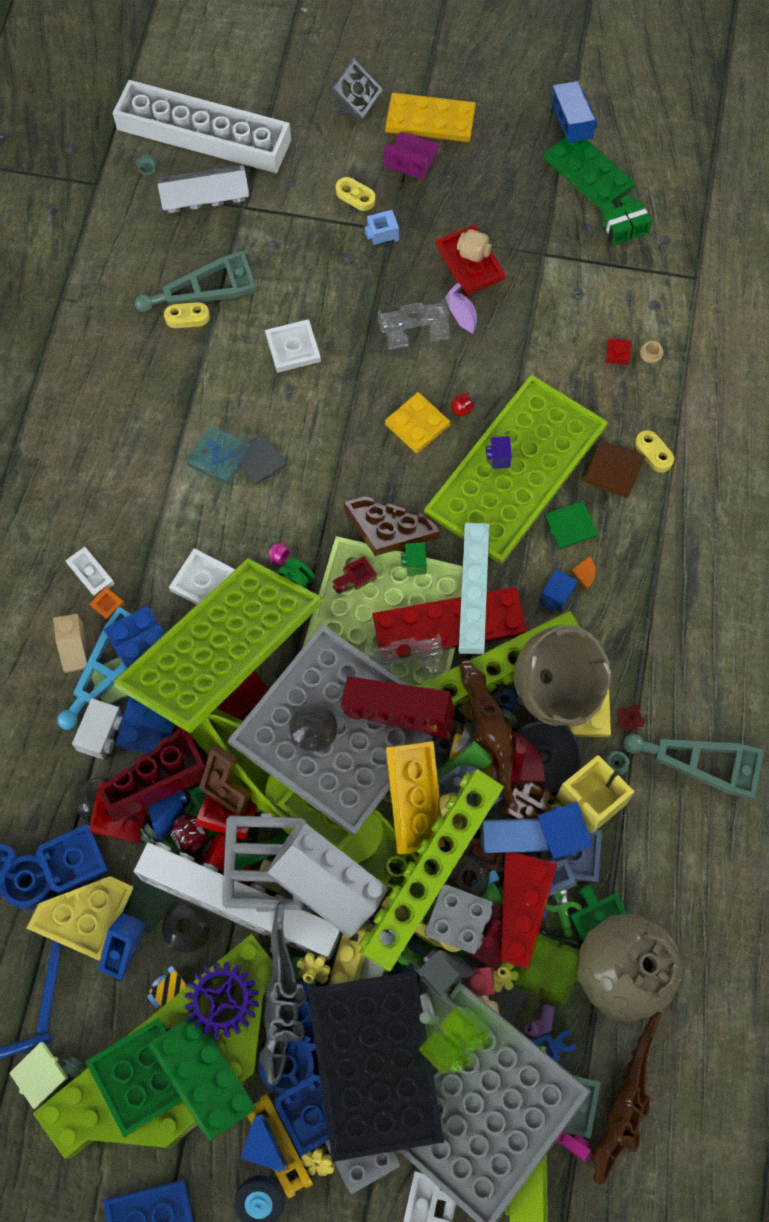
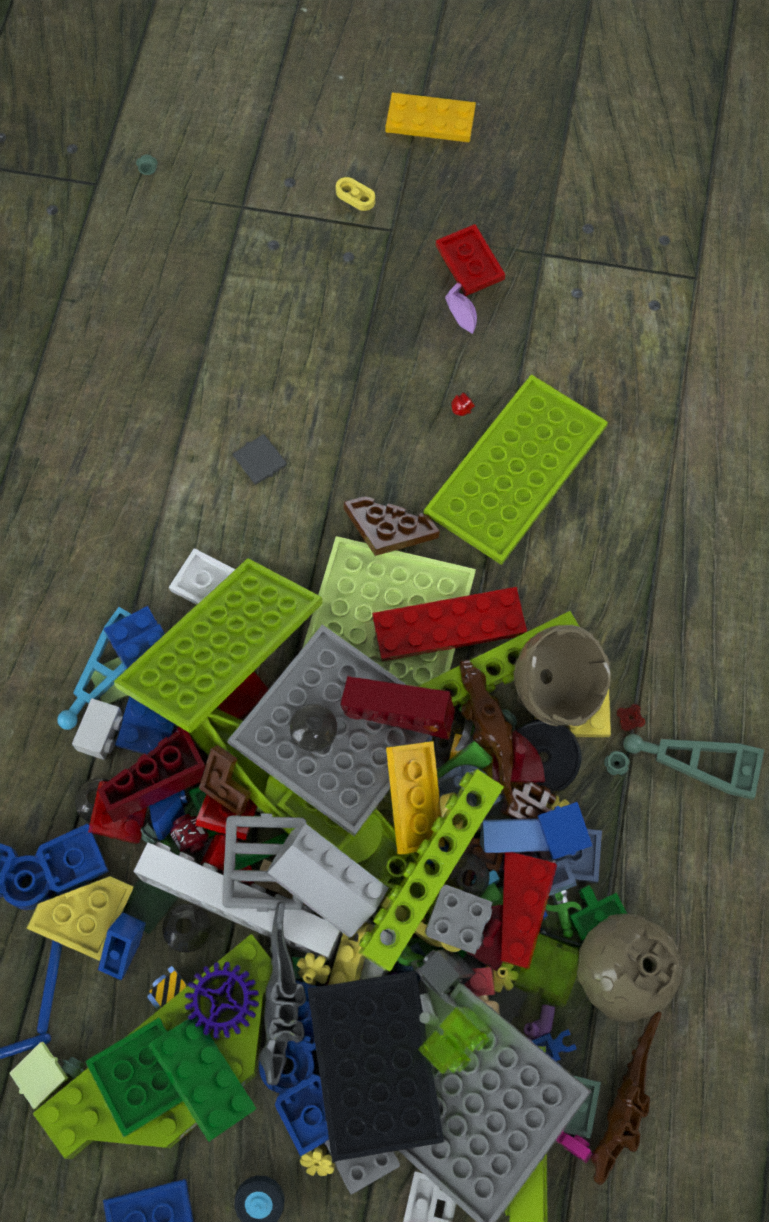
tan slope [53,614,88,673] -> none
white plate [66,547,114,598] -> none
orange plate [89,587,125,622] -> none
white brick [113,80,291,173] -> none
sand green plate [135,251,257,312] -> none
slope [157,164,249,213] -> none
light yellow plate [164,302,210,328] -> none
clear light blue tile [187,425,251,484] -> none
blue slope [241,1114,289,1172] -> none
yellow plate [247,1093,313,1199] -> none
white plate [265,319,321,373] -> none
dark pink plate [269,542,290,565] -> none
green wheel [277,557,315,589] -> none
dark grey piece [328,58,383,121] -> none
dark red plate [332,556,377,595] -> none
light blue brick [364,210,399,245] -> none
clear piece [364,634,444,680] -> none
clear piece [378,298,450,350] -> none
magenta bracket [384,132,439,180] -> none
yellow plate [385,392,450,454] -> none
green plate [401,542,427,576] -> none
tan head [457,229,492,262] -> none
light aqua plate [459,523,489,654] -> none
dark purple plate [486,436,512,469] -> none
dark blue plate [493,688,517,712] -> none
blue brick [540,569,578,613] -> none
green plate [543,137,635,210] -> none
green piece [544,501,598,550] -> none
brick [552,81,597,143] -> none
light yellow piece [556,755,635,834] -> none
orange tile [571,556,595,590] -> none
reddish brown slope [584,440,645,498] -> none
green hips [601,195,653,246] -> none
red plate [606,338,631,365] -> none
light yellow plate [635,430,674,473] -> none
tan plate [640,341,663,363] -> none

